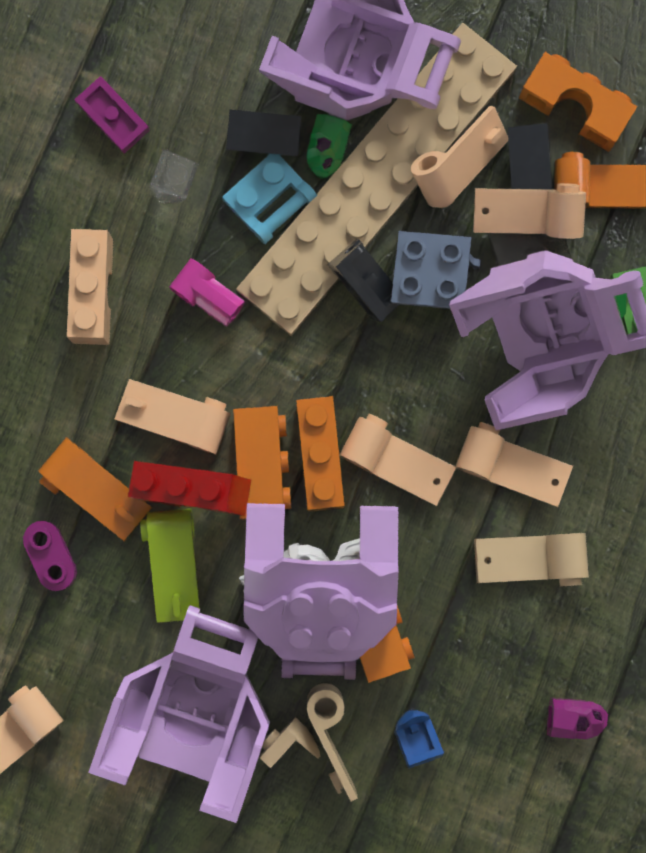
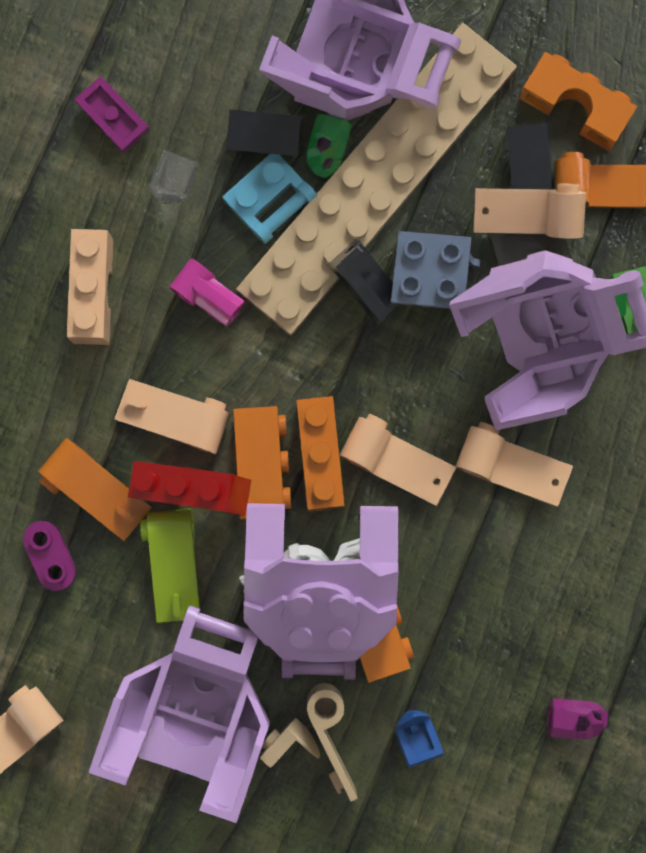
light nougat door [410,106,508,208] -> none
tan door [474,533,589,586] -> none

